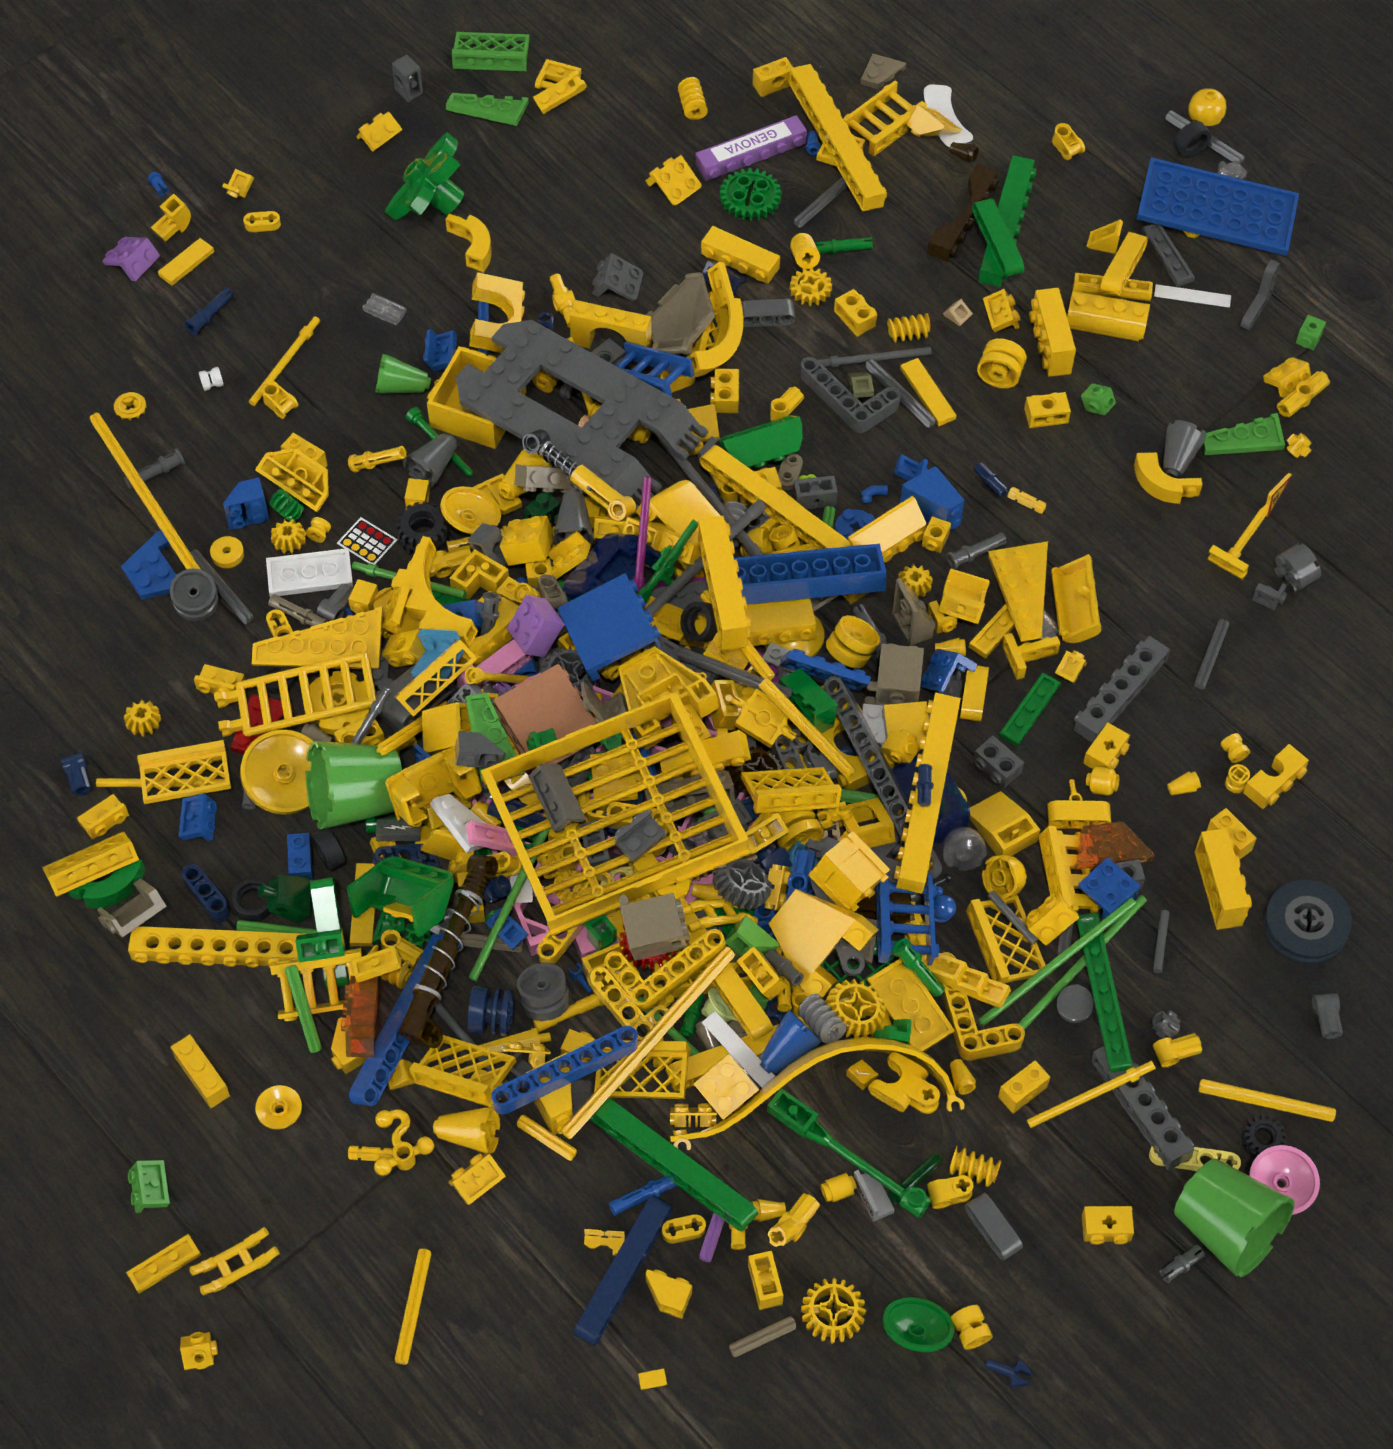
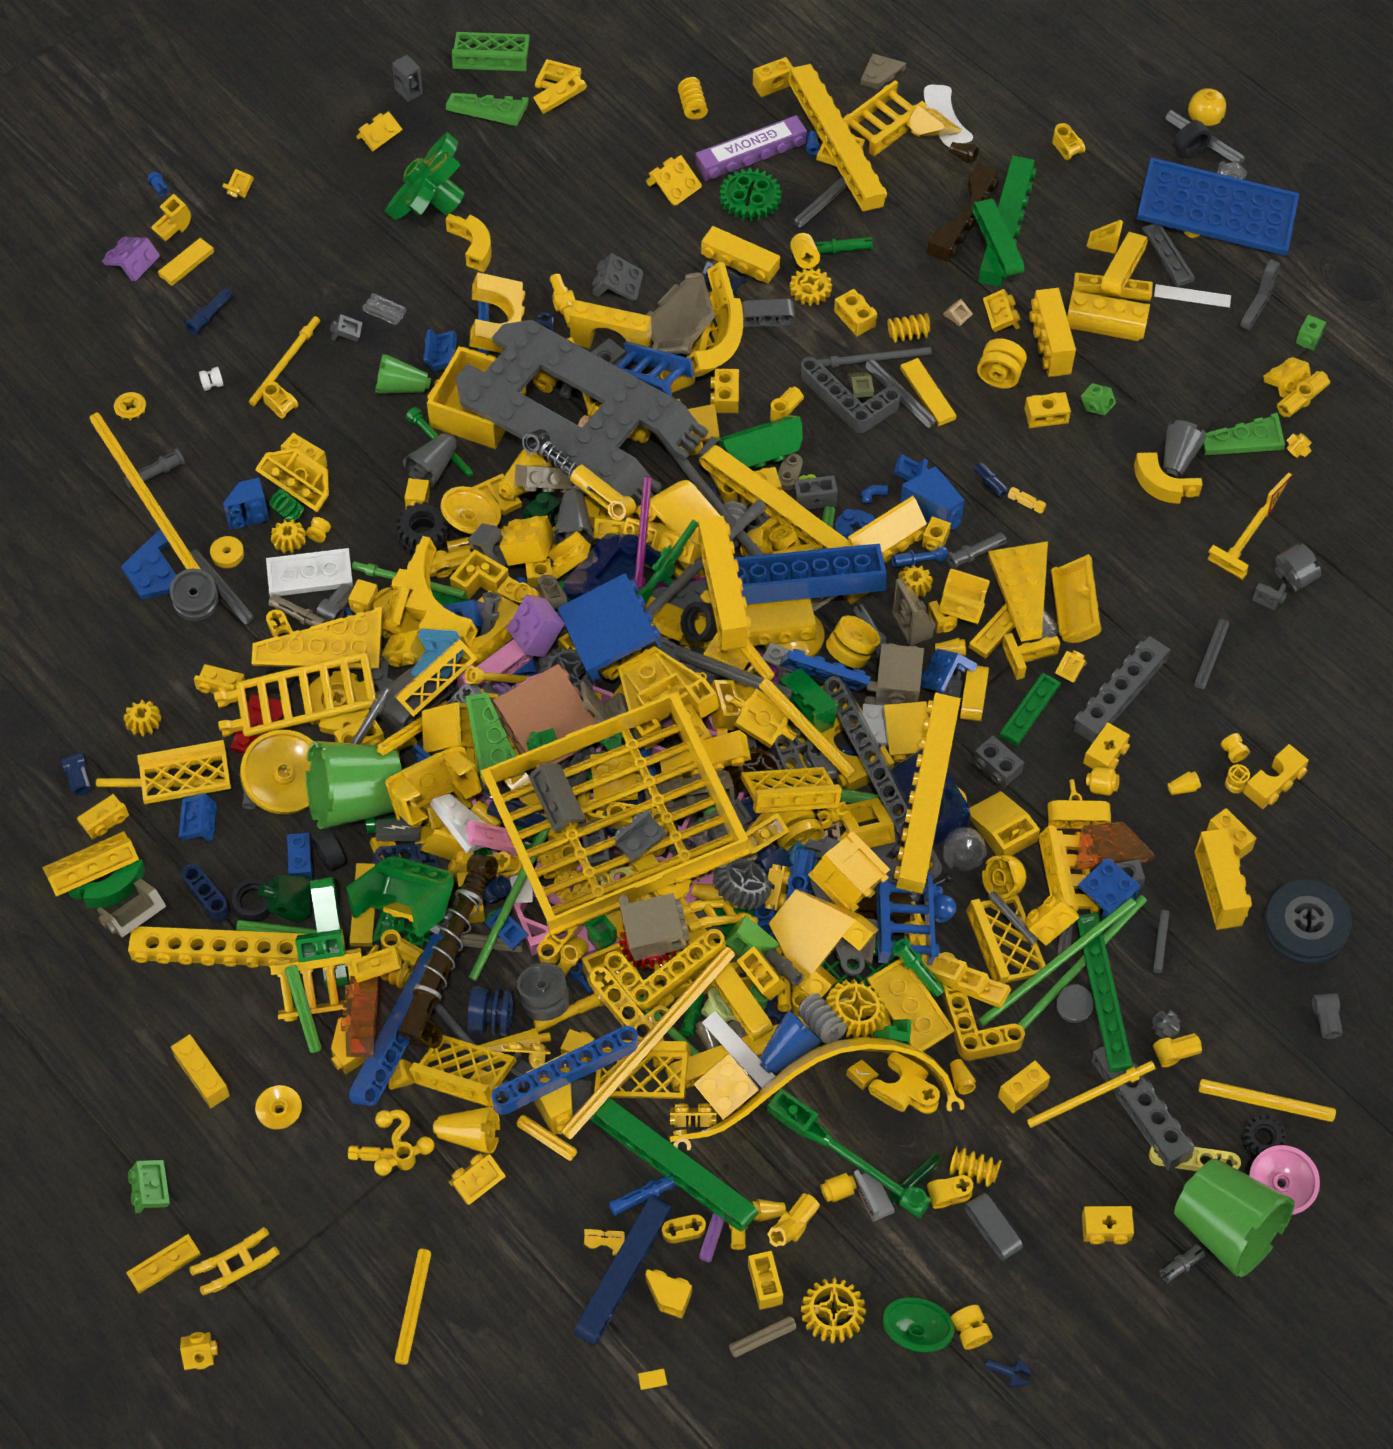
yellow beam [243,211,281,232] -> none
dark tan cone [301,723,333,742] -> none
sticker [337,517,398,564] -> none
yellow pin [348,446,406,473] -> none
dark grey slope [455,731,504,768] -> none
yellow brick [881,729,920,763] -> none
dark blue axle [916,764,934,807] -> none
none -> dark grey bracket [330,314,362,342]
none -> yellow pin [557,937,588,976]
none -> blue pin [891,546,949,567]

